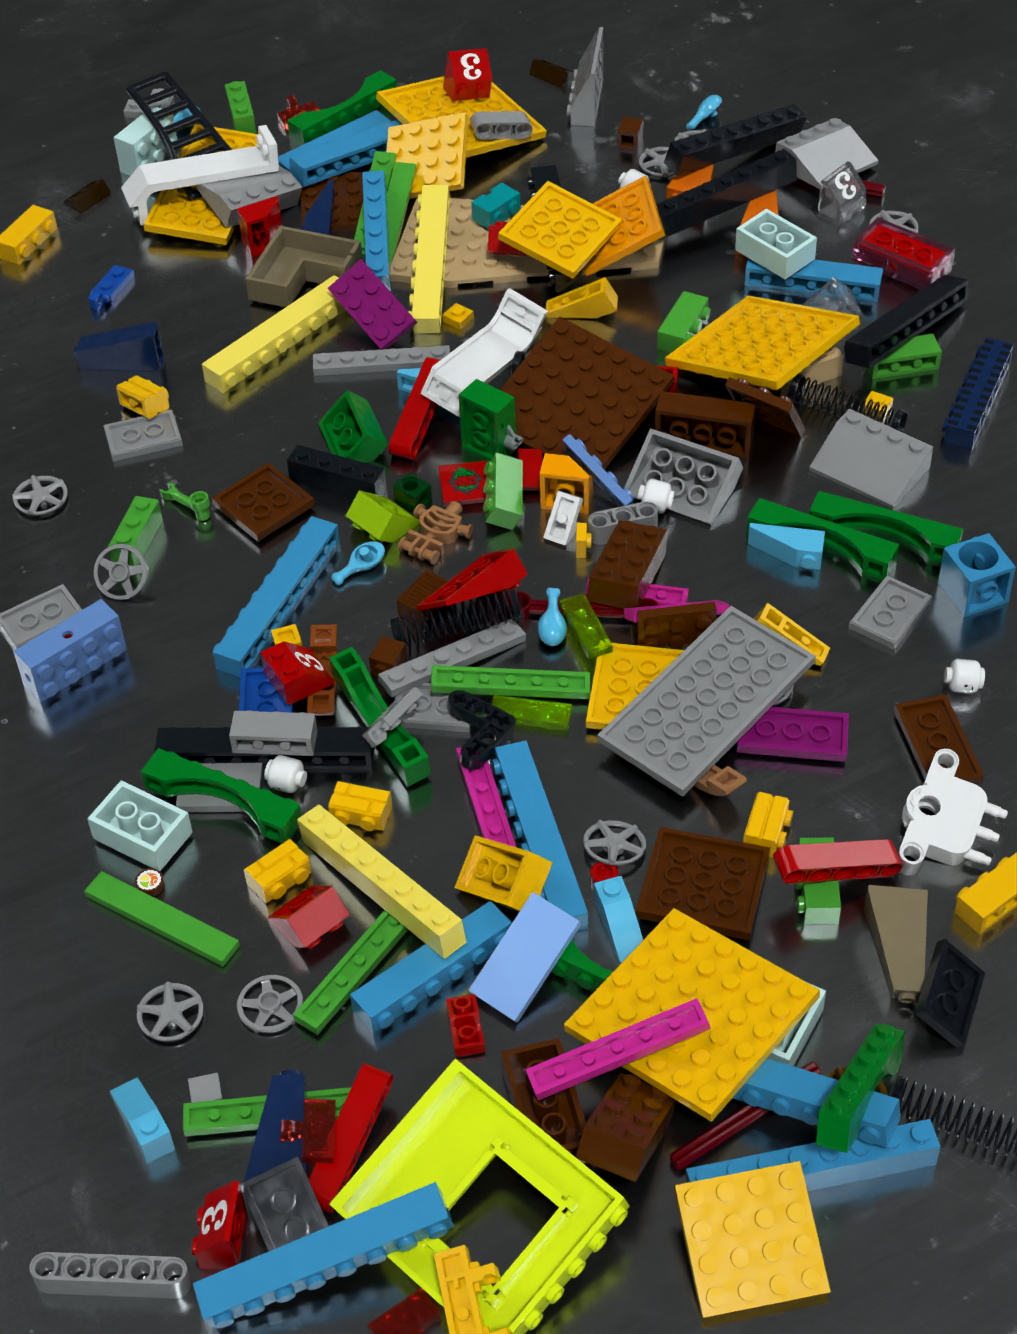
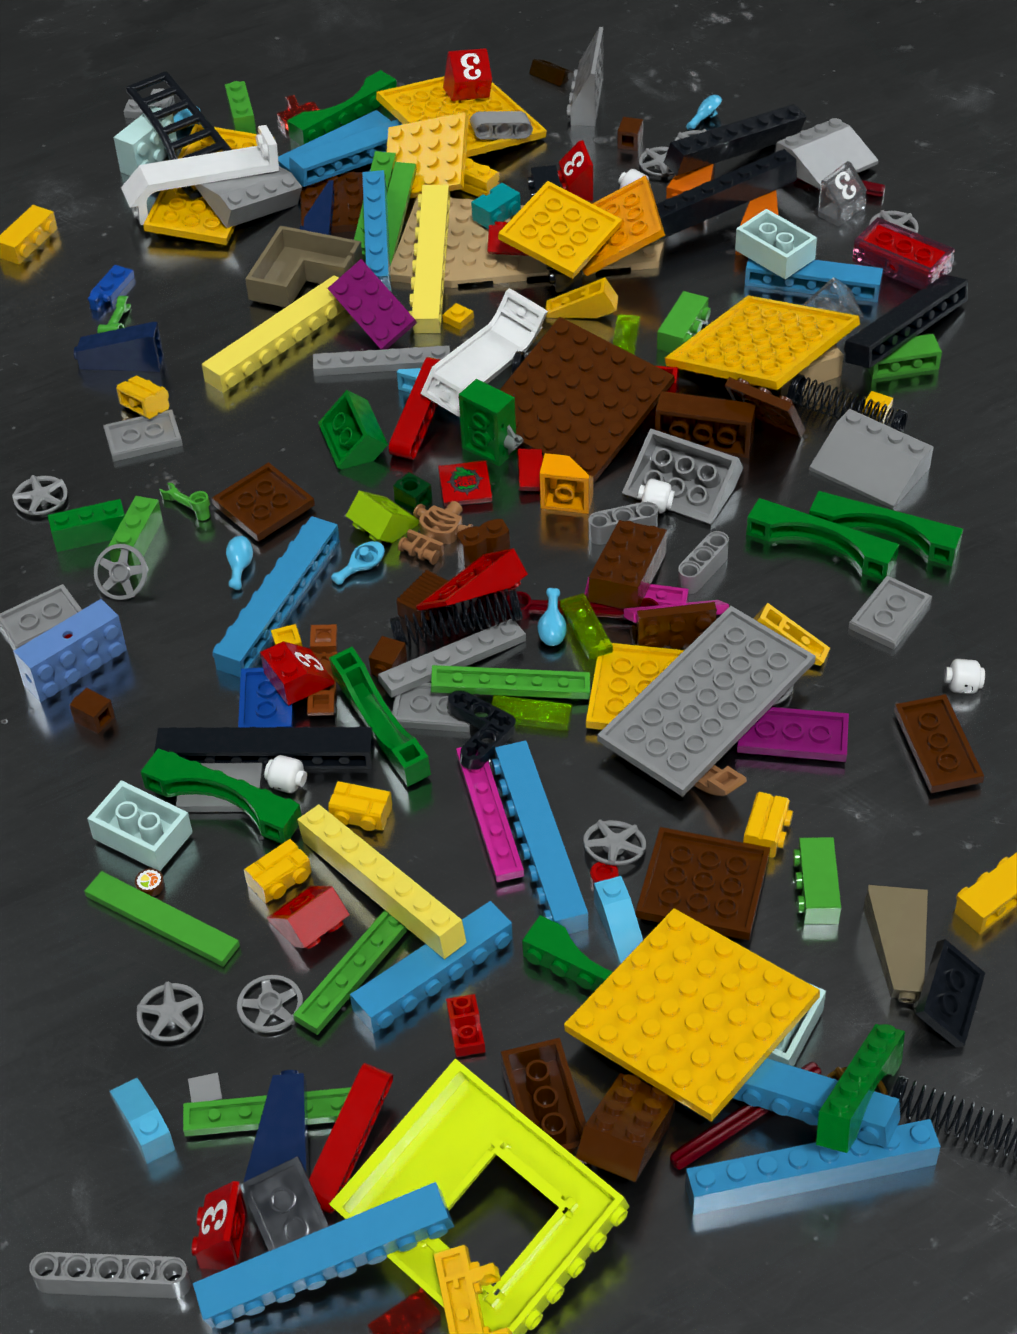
dark brown slope [63,179,111,213] -> none
light grey brick [229,710,318,756] -> none
red slope [237,196,282,257] -> none
clear red plate [280,1099,336,1163] -> none
black brick [287,445,387,499] -> none
light grey hinge [362,687,422,748] -> none
yellow slope [454,835,553,912] -> none
light blue tile [468,892,582,1023] -> none
bright green brick [483,452,523,530] -> none
dark pink plate [525,998,711,1101] -> none
white slope [543,491,583,546] -> none
medium blue plate [562,434,634,507] -> none
yellow plate [576,523,592,558] -> none
yellow plate [674,1161,831,1318] -> none
medium azure slope [748,523,825,570] -> none
beam [773,839,903,884] -> none
white piece [898,748,1008,876] -> none
dark azure brick [938,533,1016,617] -> none
dark blue brick [942,337,1014,450] -> none
none -> green slope [48,499,125,552]
none -> reddish brown brick [69,687,115,734]
none -> bright green brick [97,296,131,333]
none -> medium azure piece [226,536,253,591]
none -> reddish brown brick [457,519,510,567]
none -> yellow brick [460,158,500,197]
none -> red slope [558,140,593,201]
none -> clear neon green tile [613,314,640,355]
none -> light grey beam [678,531,729,594]

